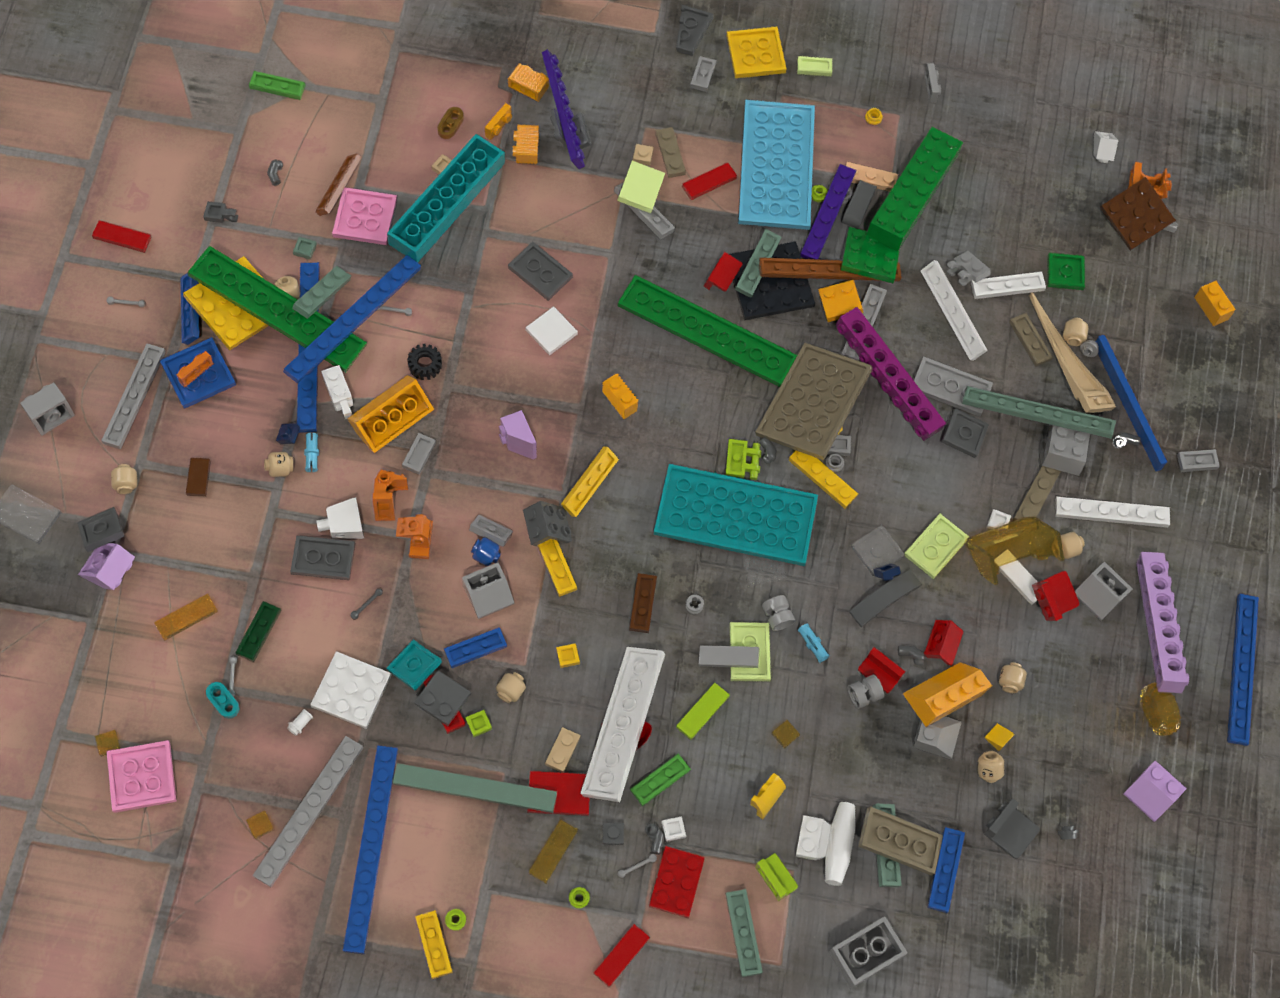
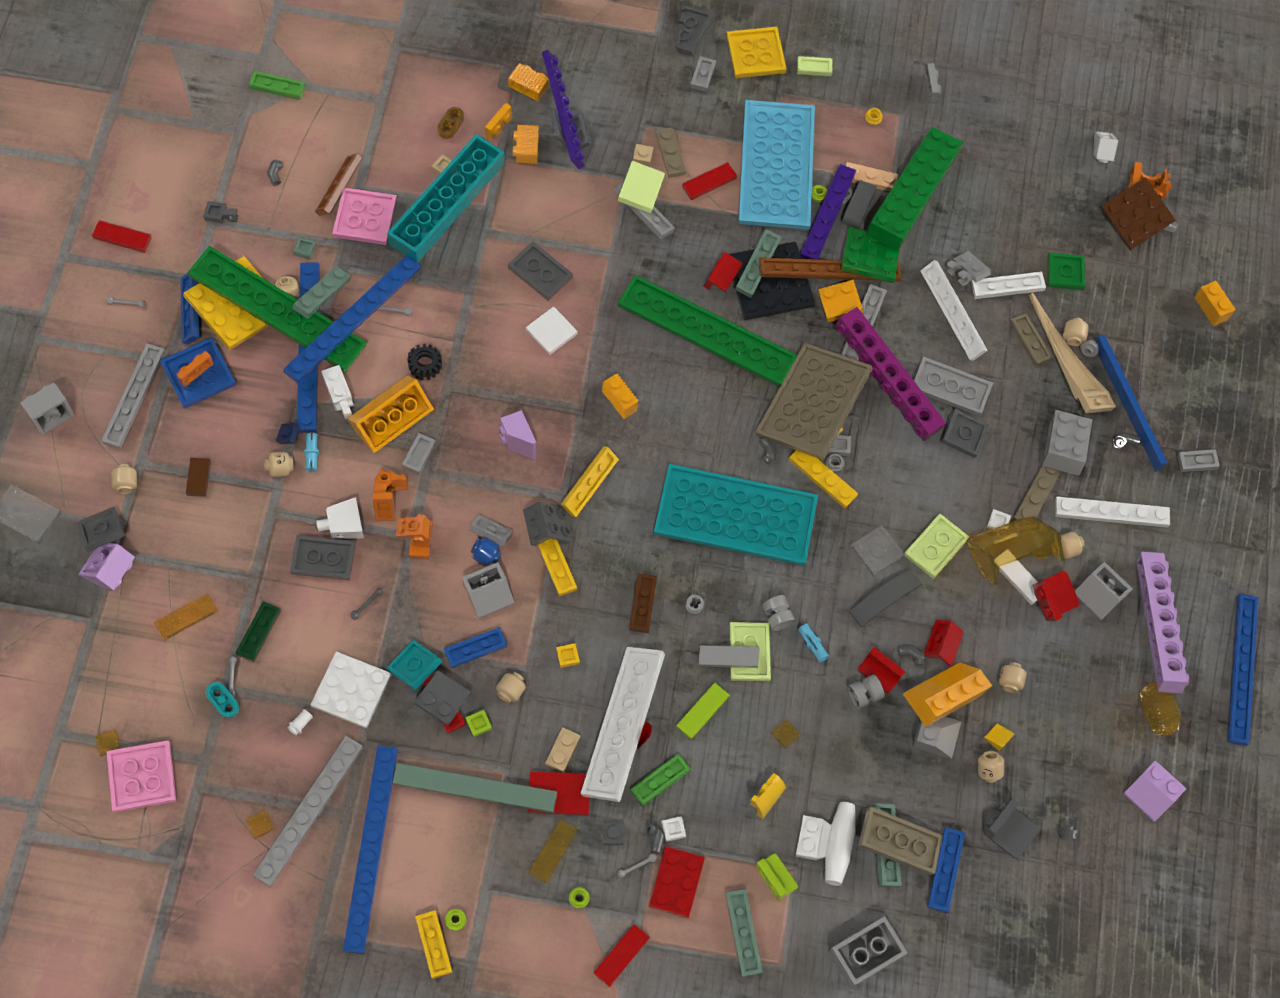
lime plate [725,439,762,480] -> none
dark blue plate [873,563,901,581] -> none
sand green tile [962,386,1116,439] -> none

